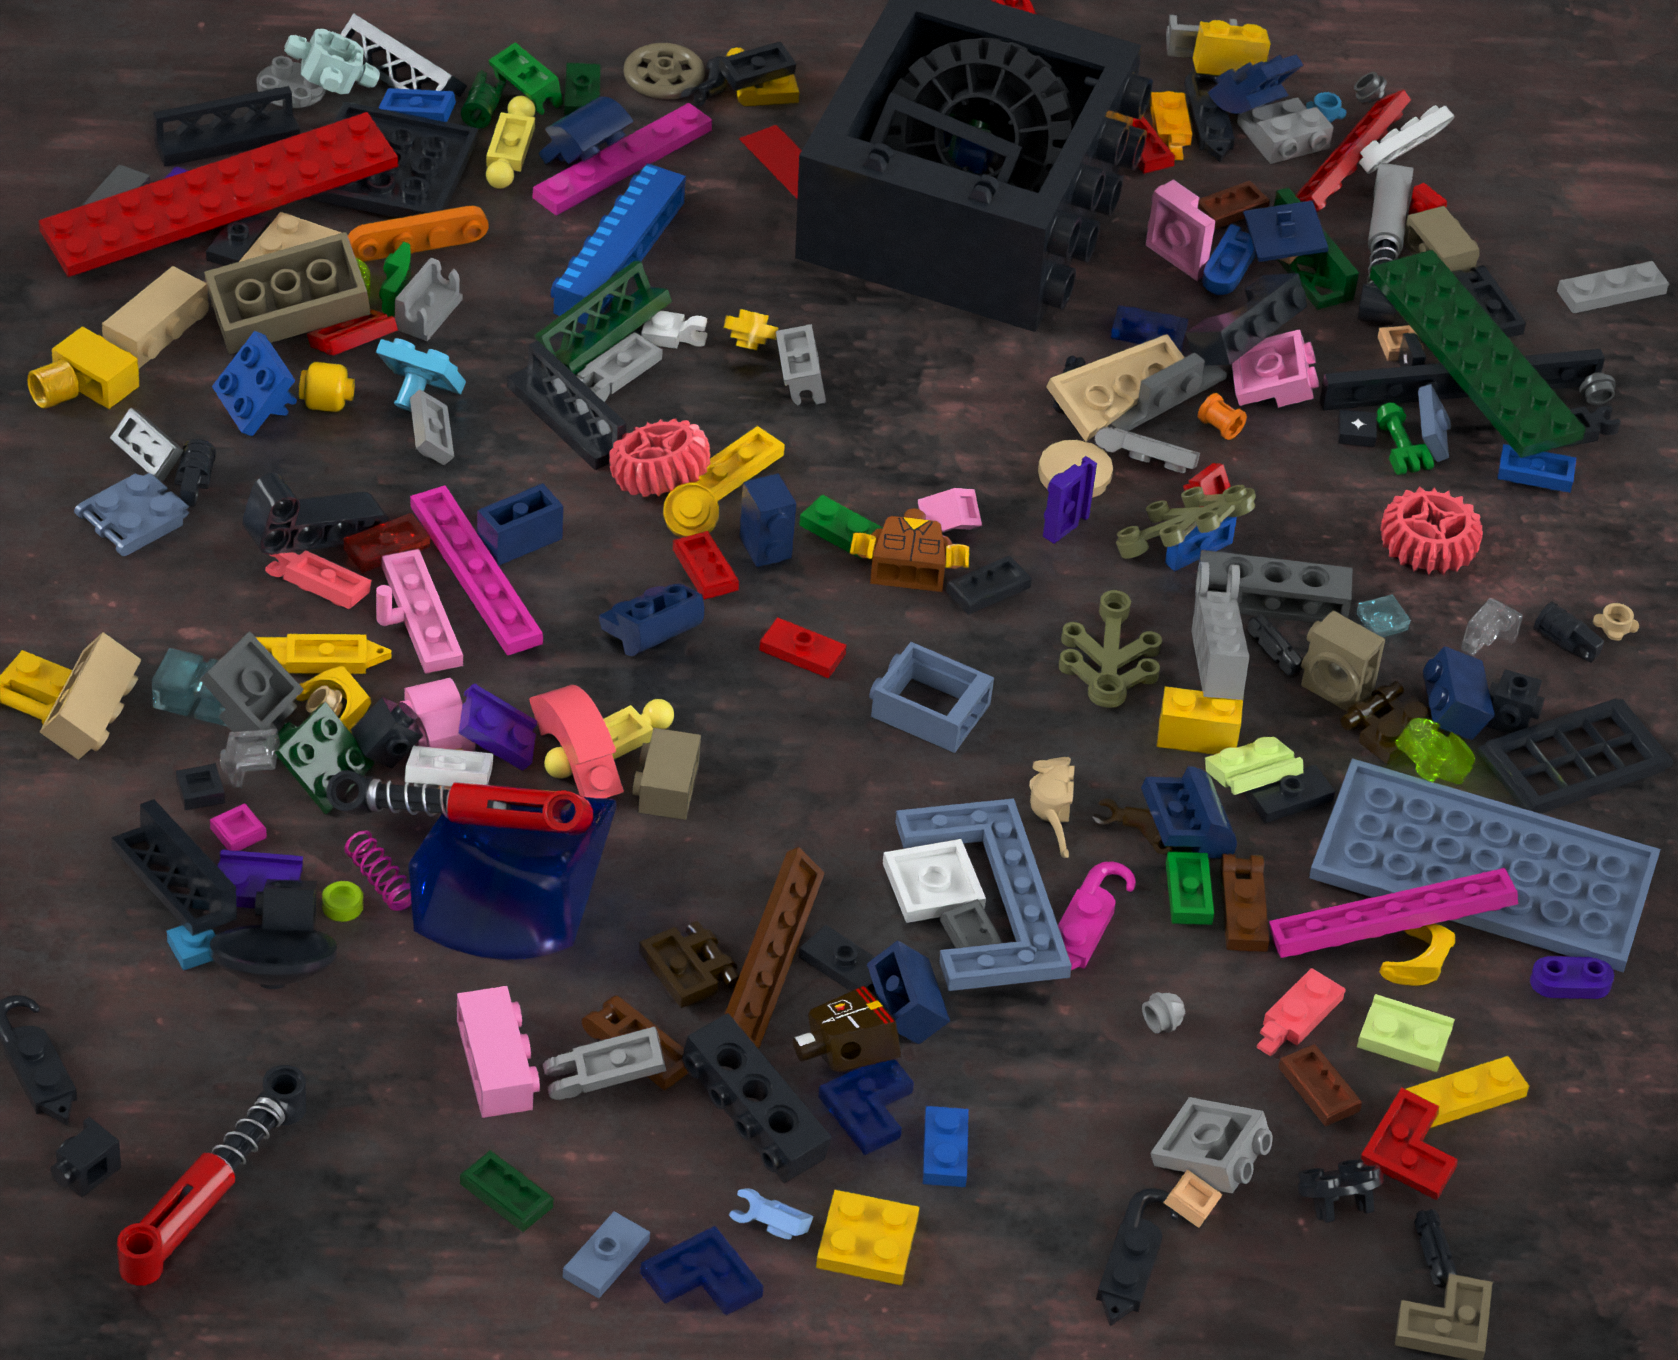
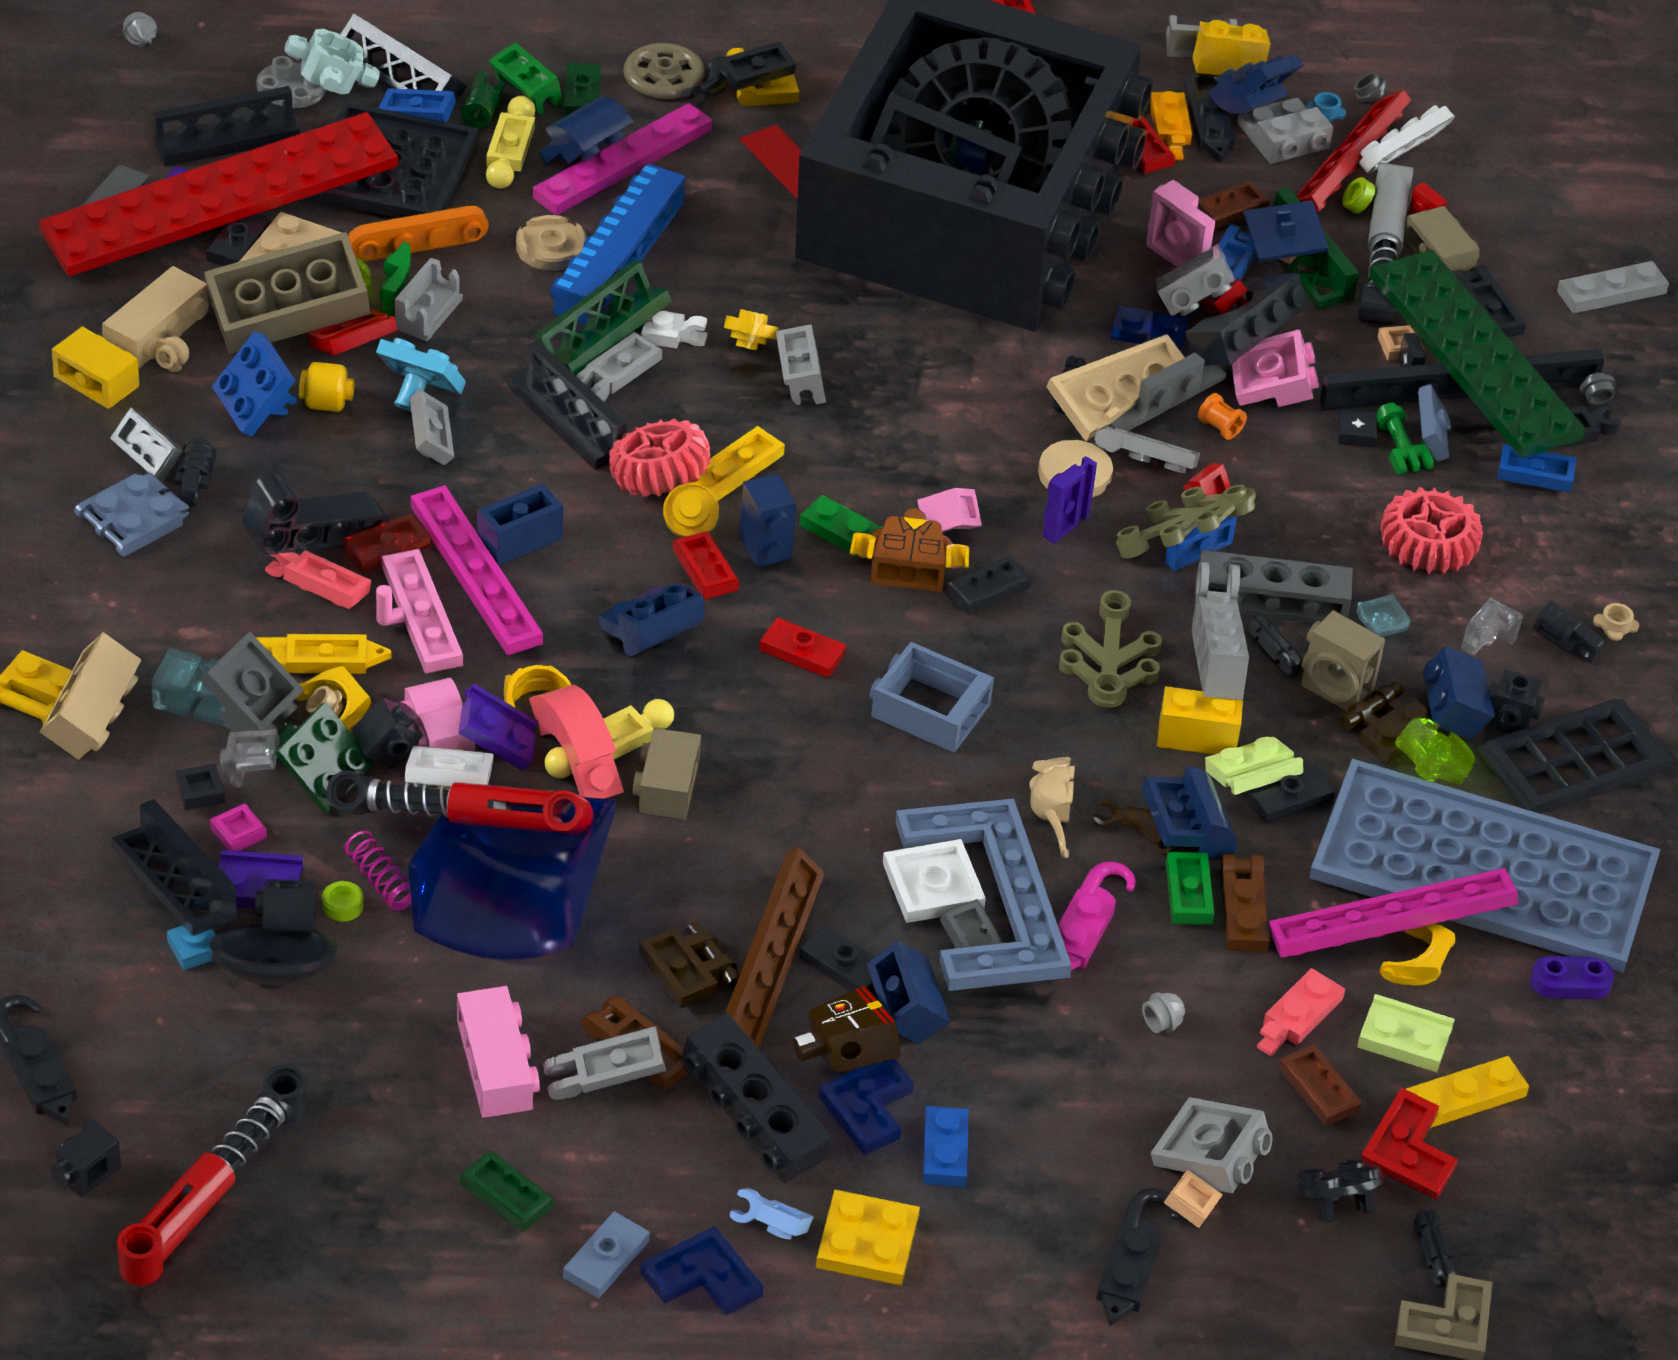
yellow piece [27,359,79,409] -> none
none -> light grey plate [123,12,157,48]
none -> tan plate [155,336,189,372]
none -> yellow helmet [504,665,571,707]
none -> tan tile [516,215,587,271]
none -> light grey plate [1156,244,1235,316]
none -> red tile [1200,279,1248,315]
none -> lime tile [1342,177,1375,214]

